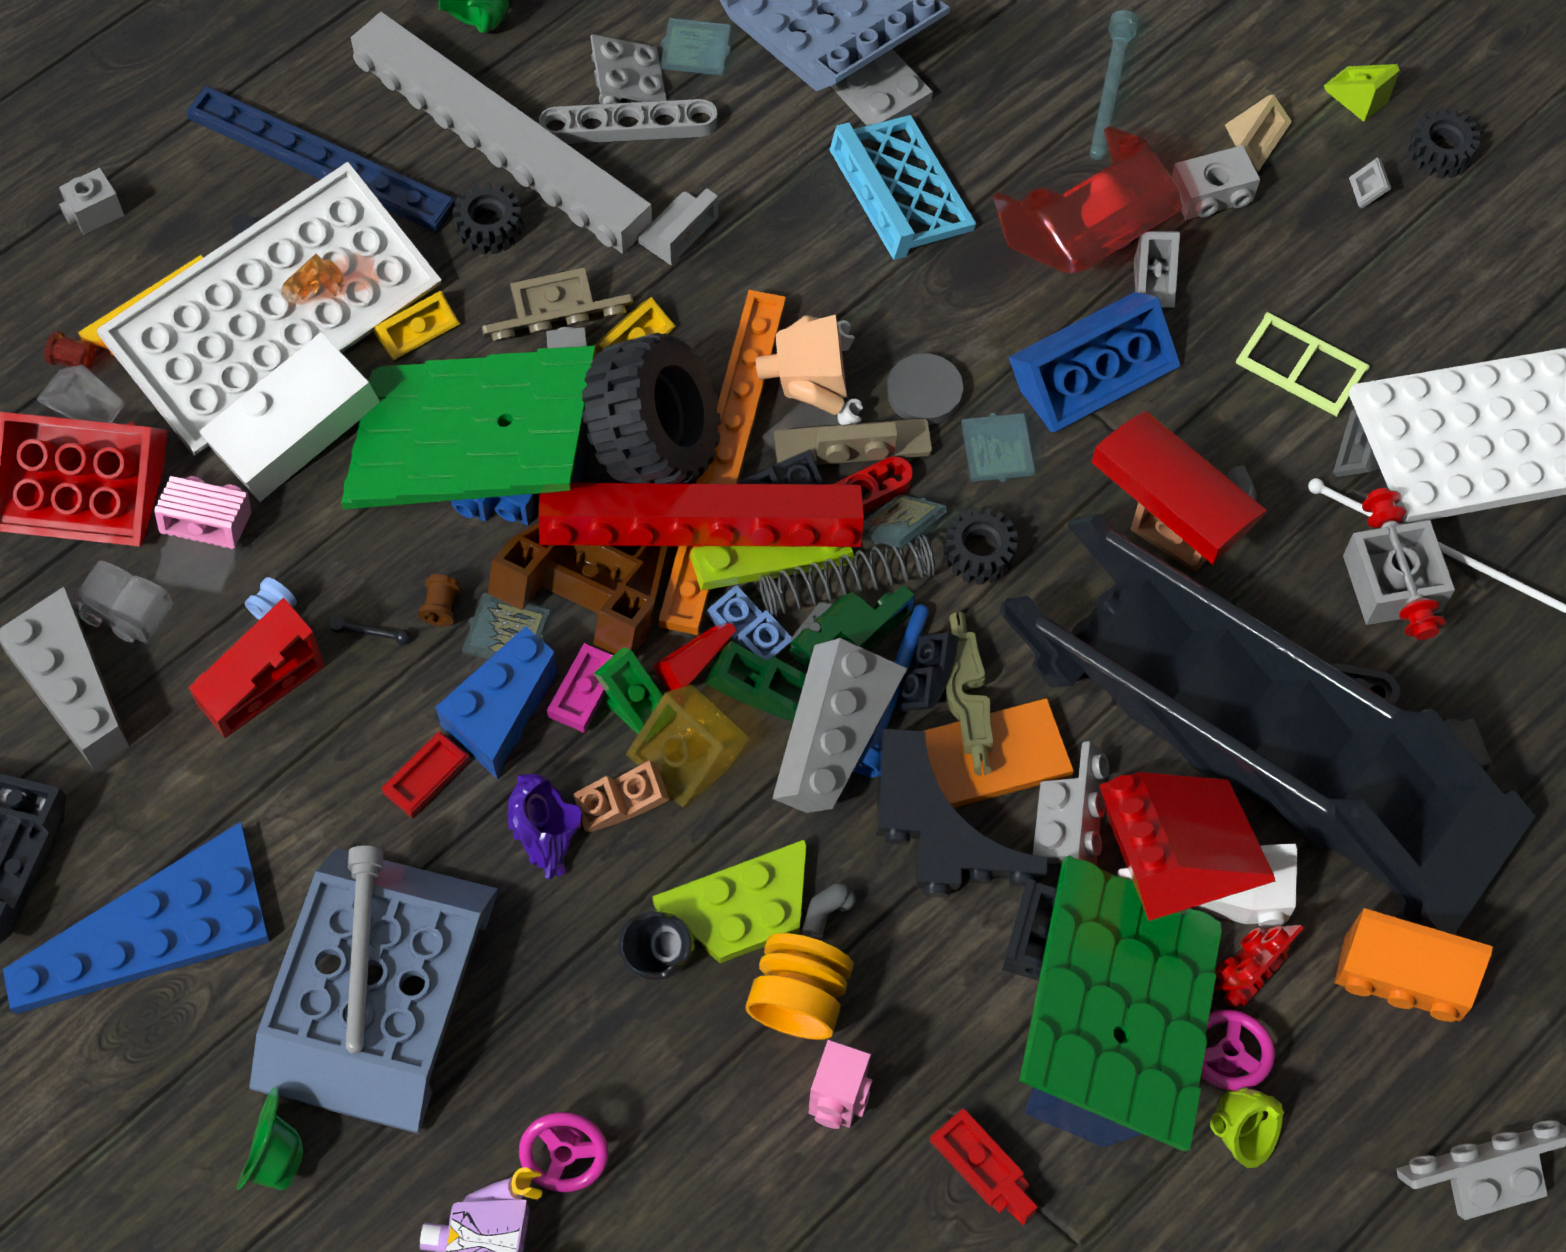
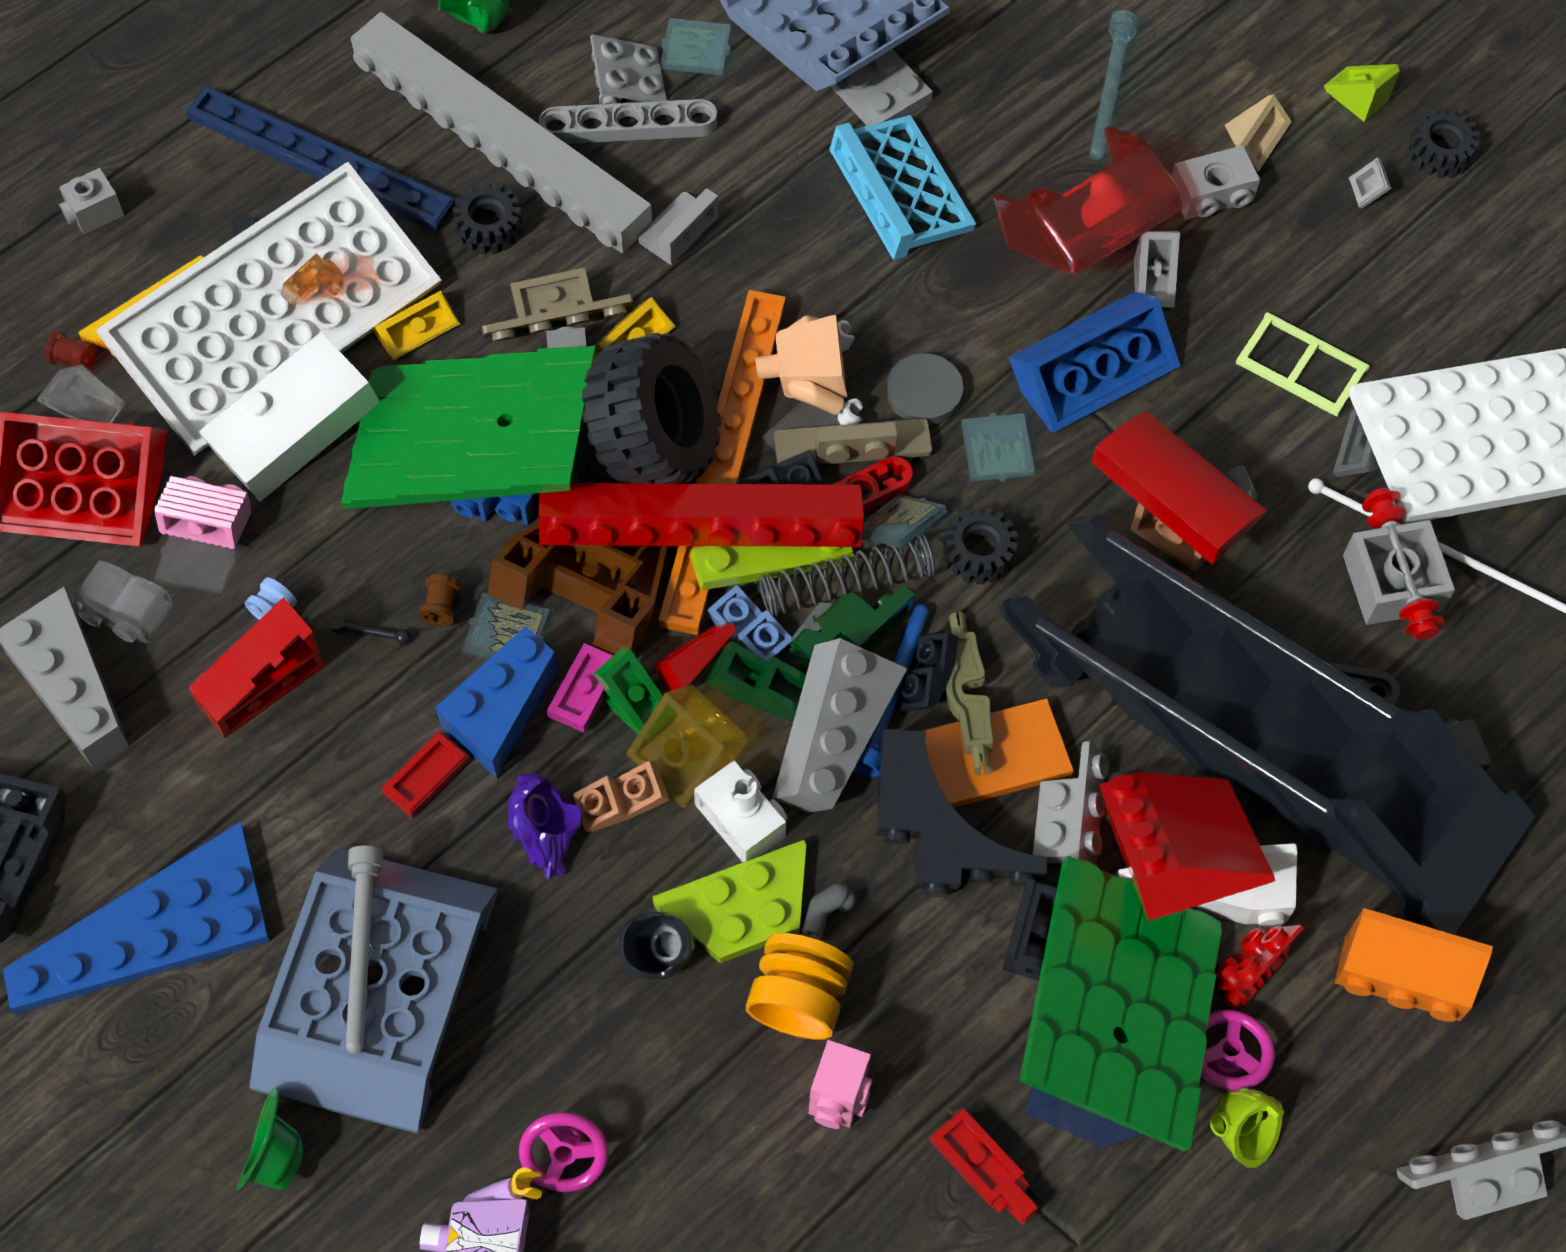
none -> white brick [694,761,787,862]

